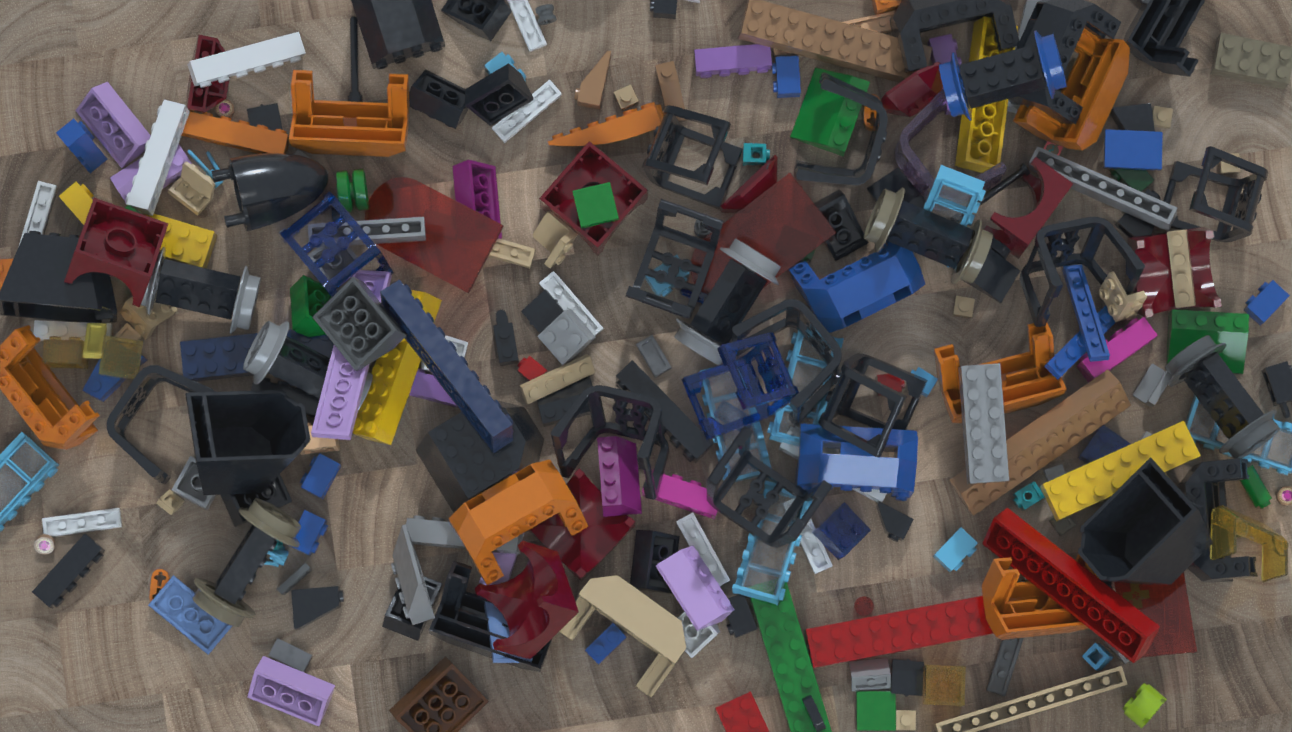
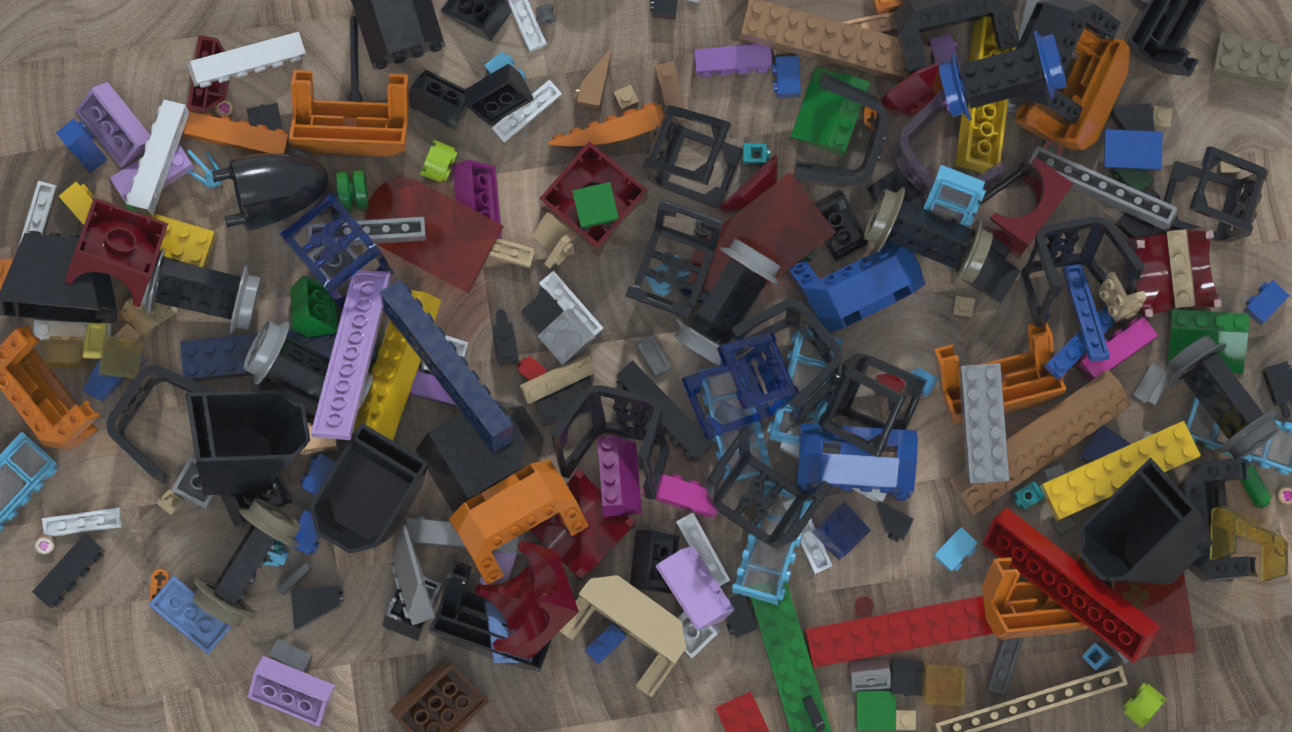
tan bracket [168,161,215,216] -> none
dark grey slope [313,277,407,371] -> none
none -> black windscreen [309,422,429,554]
none -> lime brick [420,140,458,183]

